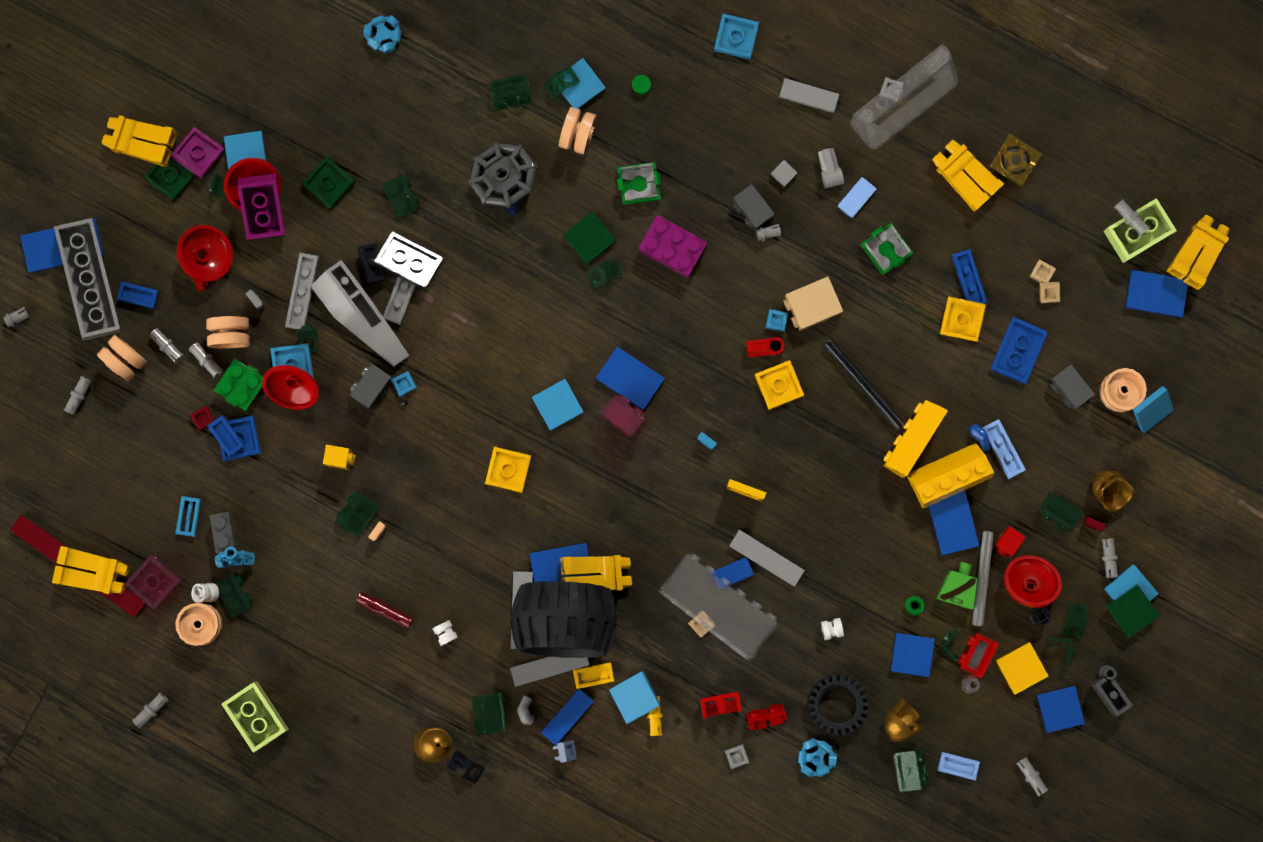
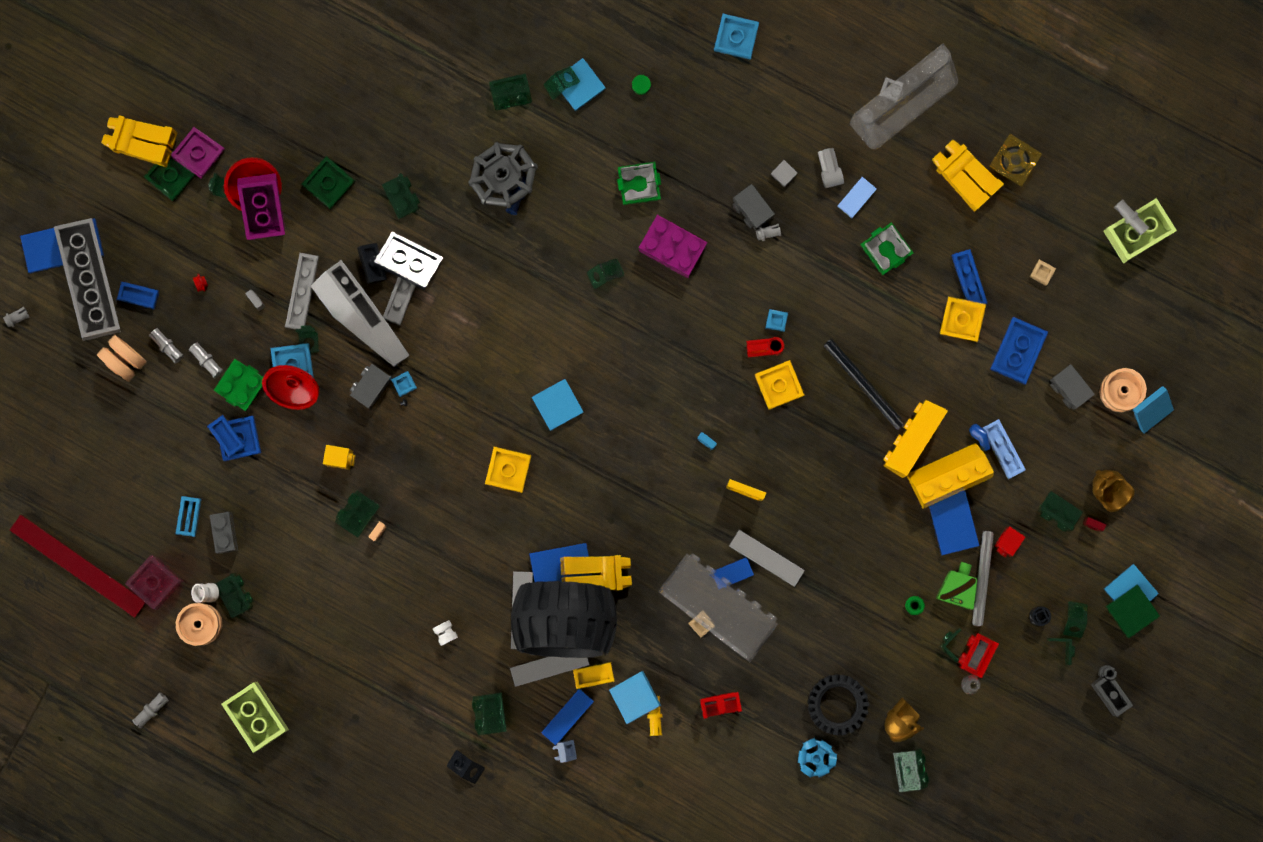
yellow hips [52,546,130,595] -> none
light grey pin [63,376,92,415] -> none
red dish [177,225,233,282] -> none
dark red tile [190,405,215,432] -> none
light nougat wheel [206,316,250,348] -> none
dark azure piece [215,547,255,568] -> none
dark azure tile [224,131,266,170] -> none
dark red pin [356,592,413,629] -> none
dark azure piece [363,15,402,54] -> none
pearl gold helmet [413,727,453,762] -> none
light grey arm [517,695,534,725] -> none
light nougat wheel [558,107,597,155] -> none
dark green tile [563,212,616,265] -> none
blue tile [596,347,665,410] -> none
clear pink brick [601,394,646,439] -> none
light grey tile [725,744,749,769] -> none
red hinge [745,704,787,731] -> none
light grey tile [779,78,839,113] -> none
tan brick [783,277,843,331] -> none
white wheel [821,618,844,640] -> none
blue tile [890,633,935,677] -> none
light blue tile [937,752,980,781] -> none
yellow tile [995,642,1048,695] -> none
red dish [1004,555,1062,608] -> none
light grey pin [1016,757,1048,796] -> none
blue tile [1037,686,1085,733] -> none
tan tile [1040,282,1060,303] -> none
light grey pin [1102,539,1118,578] -> none
blue tile [1125,270,1188,318] -> none
yellow hips [1166,215,1229,290] -> none

